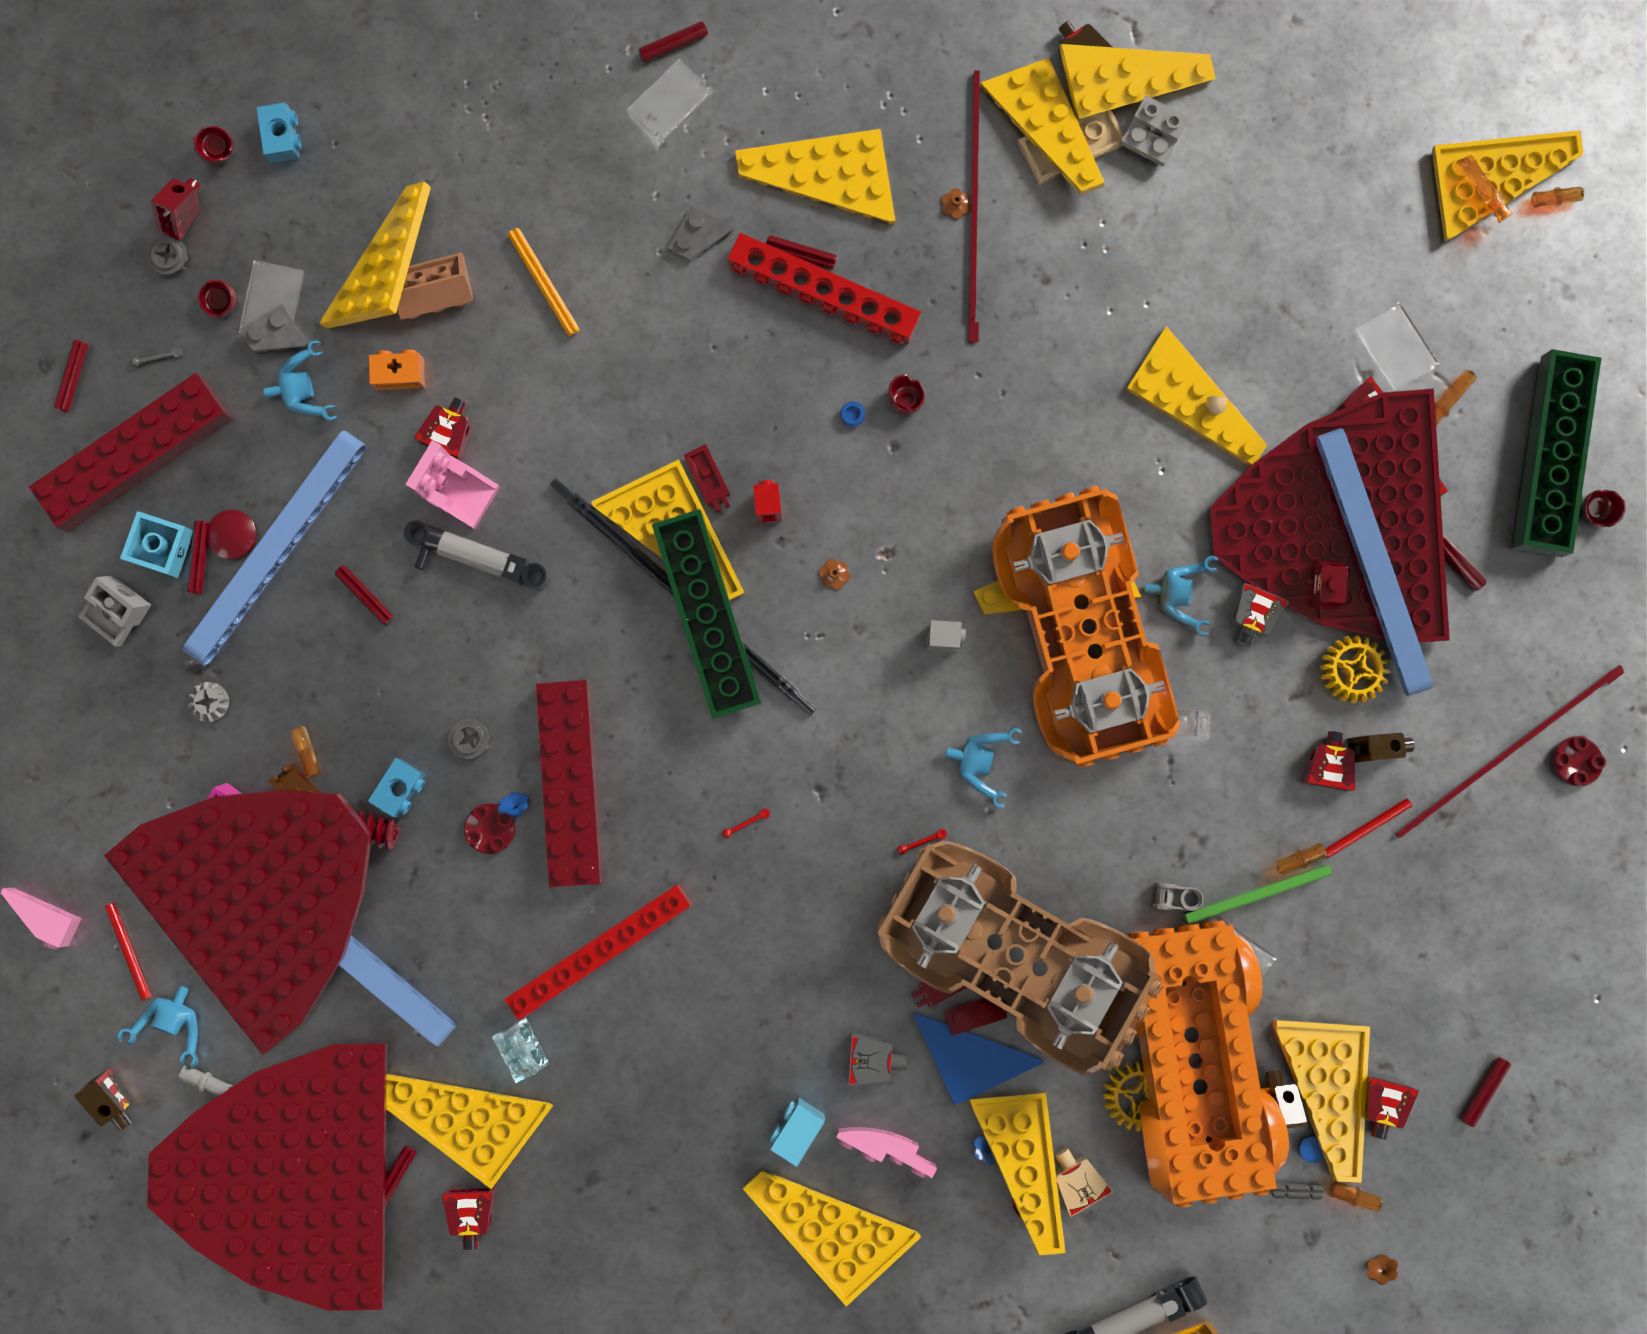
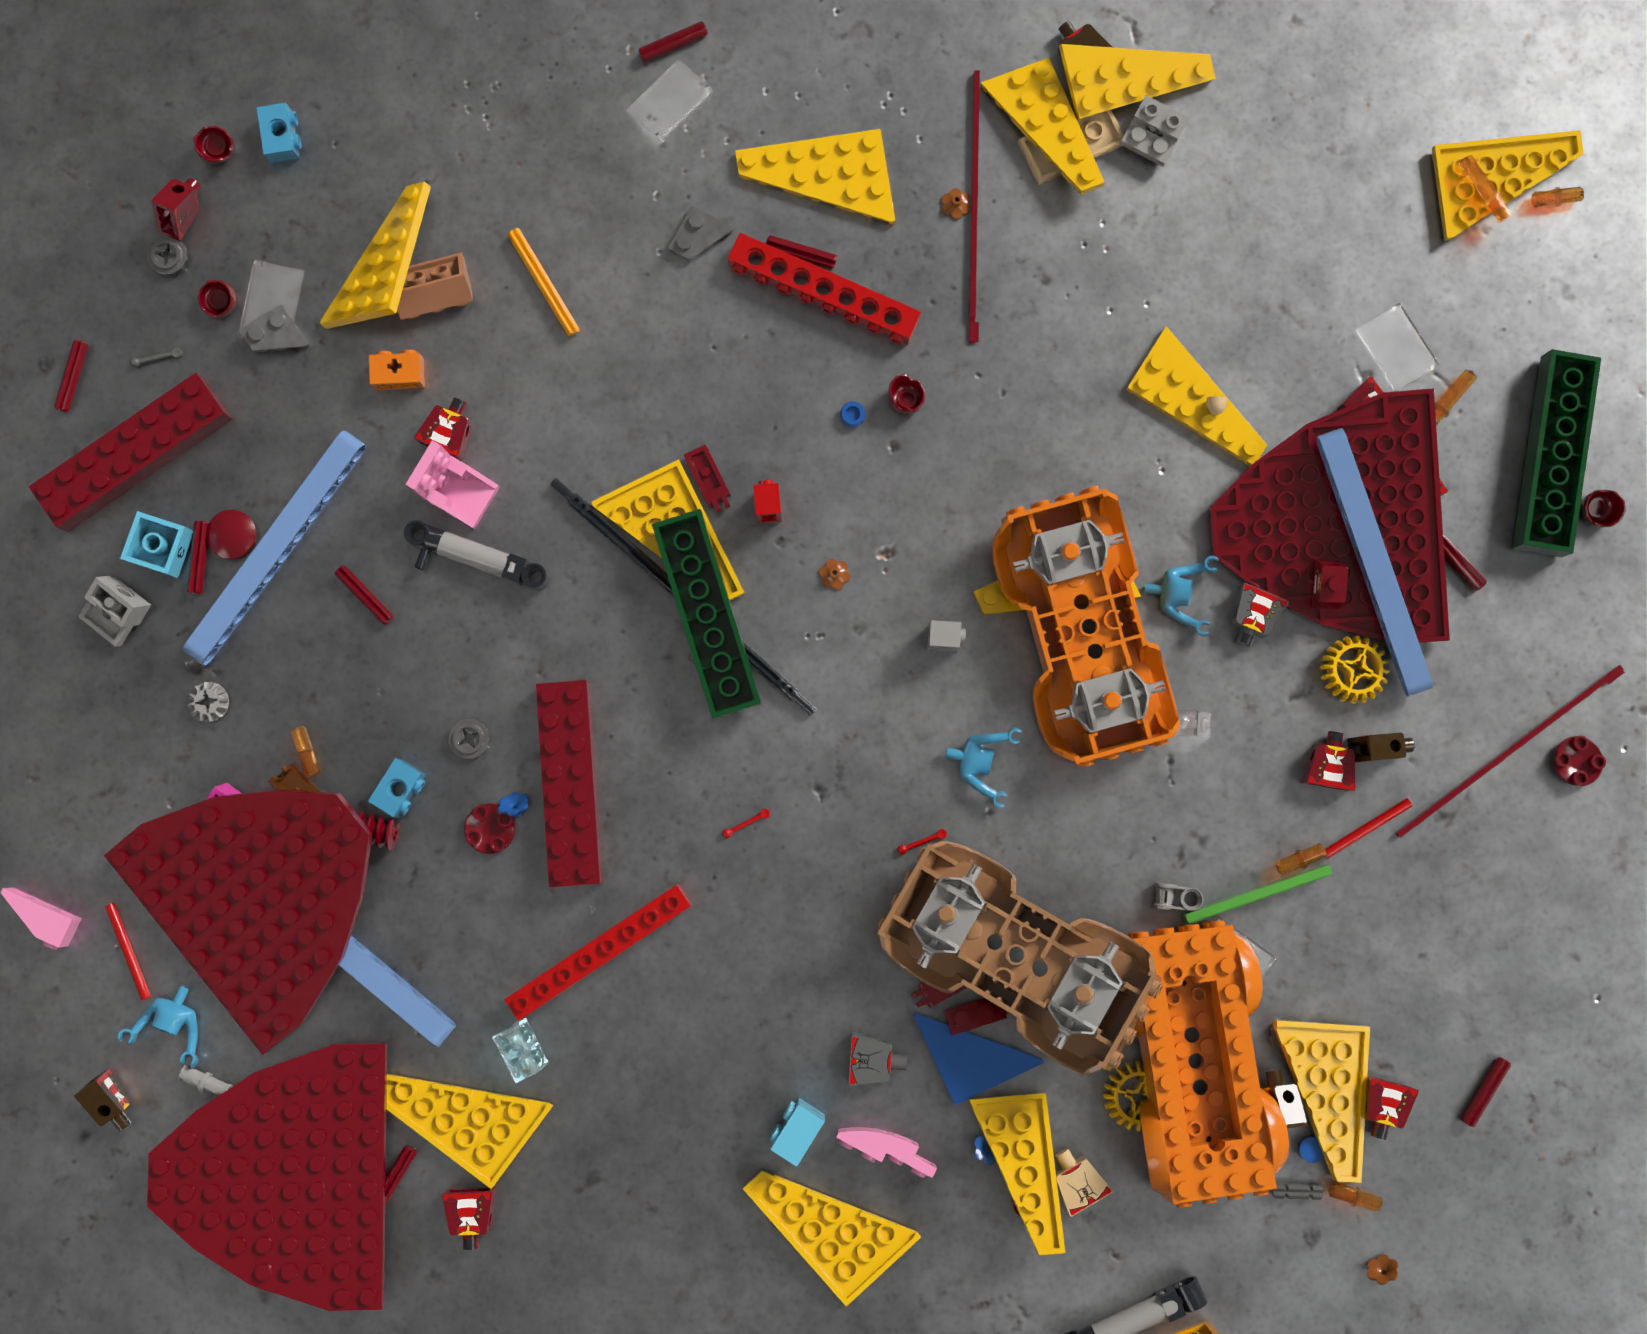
dark azure piece [263,341,338,420] -> none

